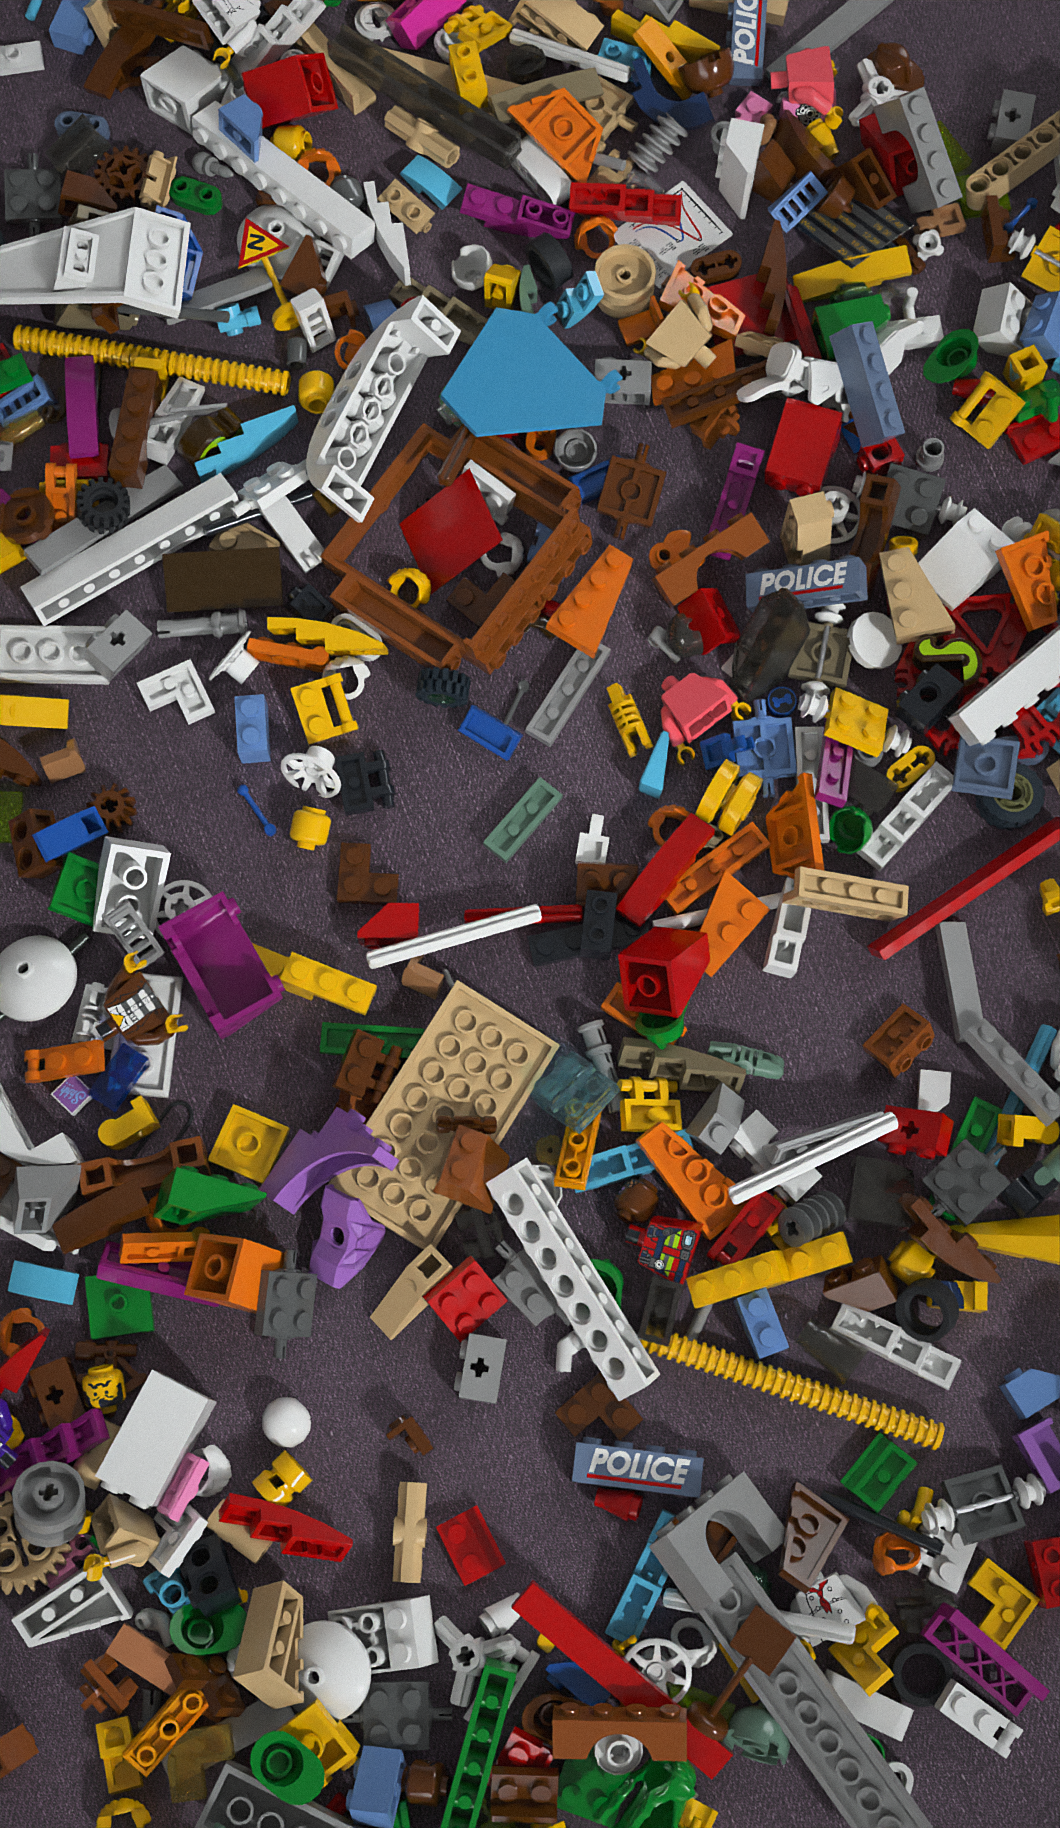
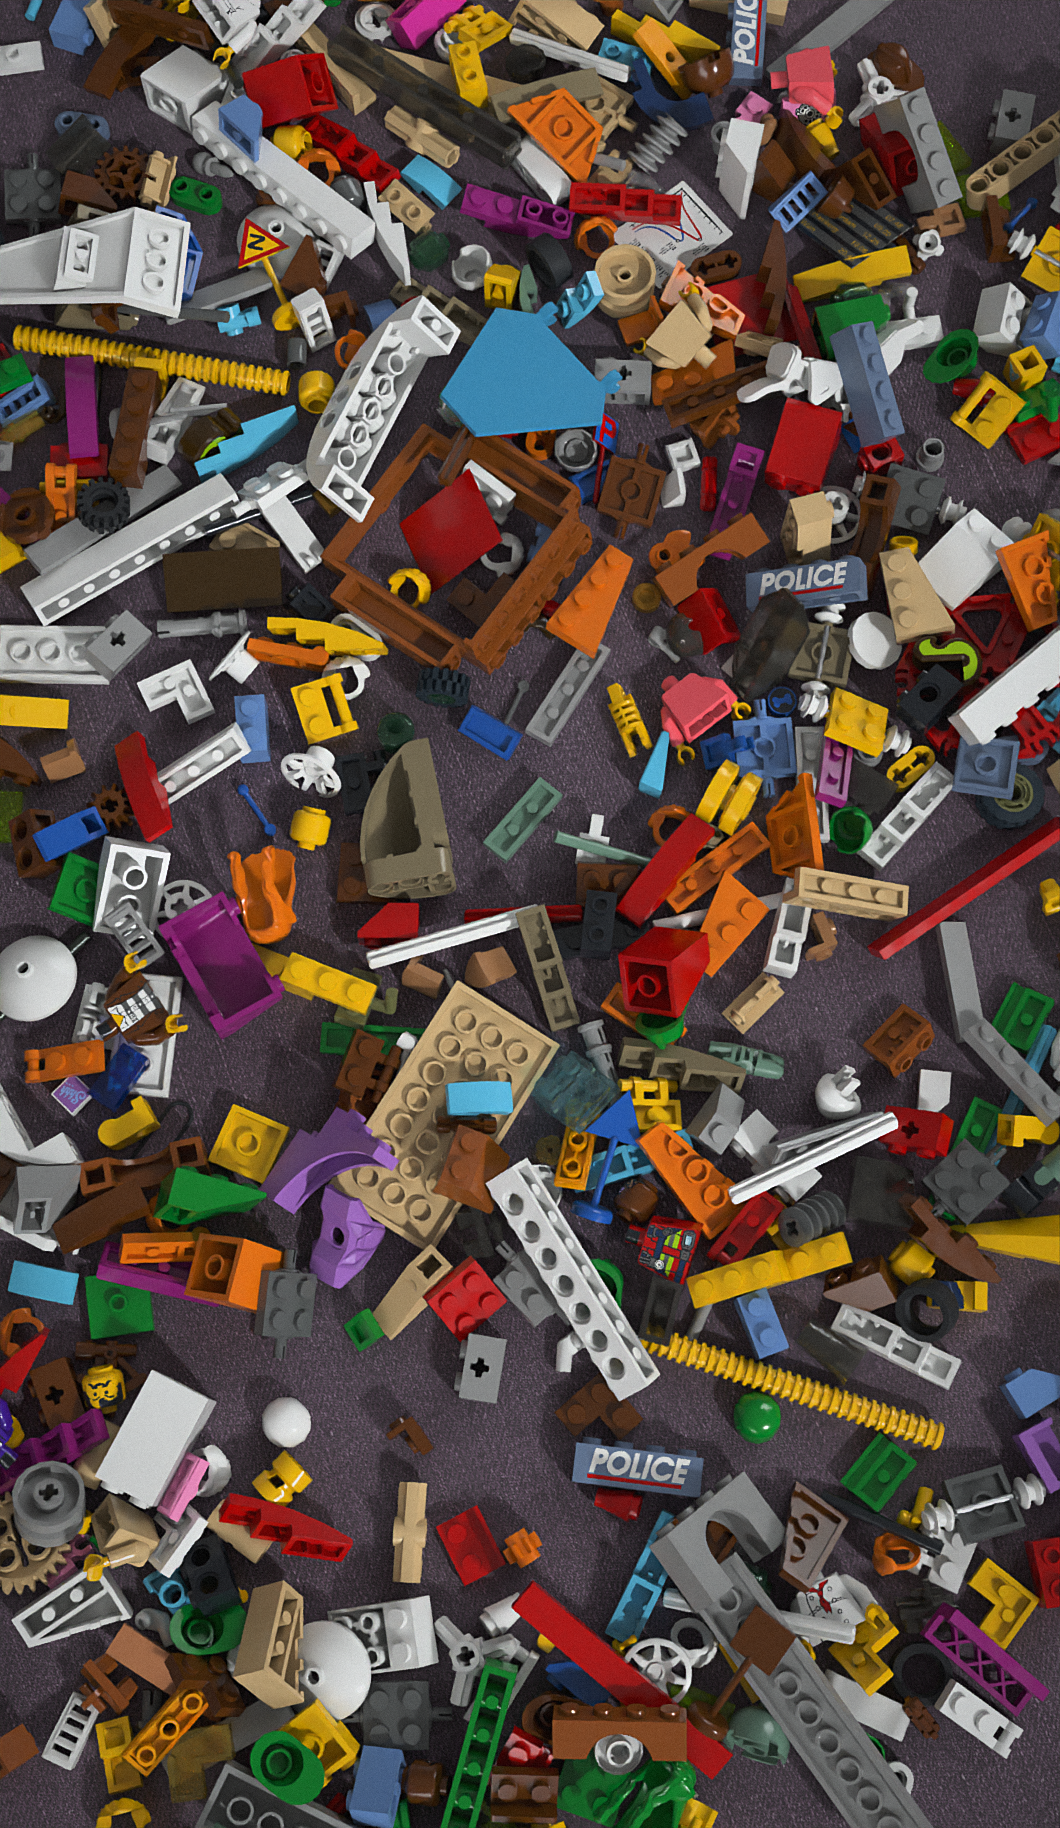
none -> white slope [41,1691,100,1770]
none -> red slope [114,731,173,843]
none -> white slope [157,722,251,804]
none -> orange hair [226,845,297,944]
none -> red slope [304,114,401,194]
none -> olive plate [334,967,398,1031]
none -> green plate [343,1308,385,1352]
none -> dark tan panel [360,738,457,899]
none -> clear green head [377,712,416,754]
none -> white hand [396,1032,418,1075]
none -> clear green head [408,230,450,272]
none -> medium azure slope [445,1081,513,1116]
none -> medium nougat tile [465,946,517,988]
none -> orange gear [502,1527,543,1569]
none -> dark tan slope [515,904,581,1033]
none -> sand green bar [553,831,652,868]
none -> blue piece [570,1089,640,1224]
none -> red piece [592,412,619,504]
none -> pearl gold tile [632,583,661,613]
none -> white slope [660,468,686,508]
none -> white tile [664,438,701,472]
none -> red axle [700,456,718,512]
none -> tan hinge [721,972,785,1034]
none -> green hair [733,1391,781,1444]
none -> medium nougat bracket [805,911,838,962]
none -> white piece [815,1065,861,1120]
none -> reddish brown axle [902,1696,941,1740]
none -> green plate [991,982,1054,1055]

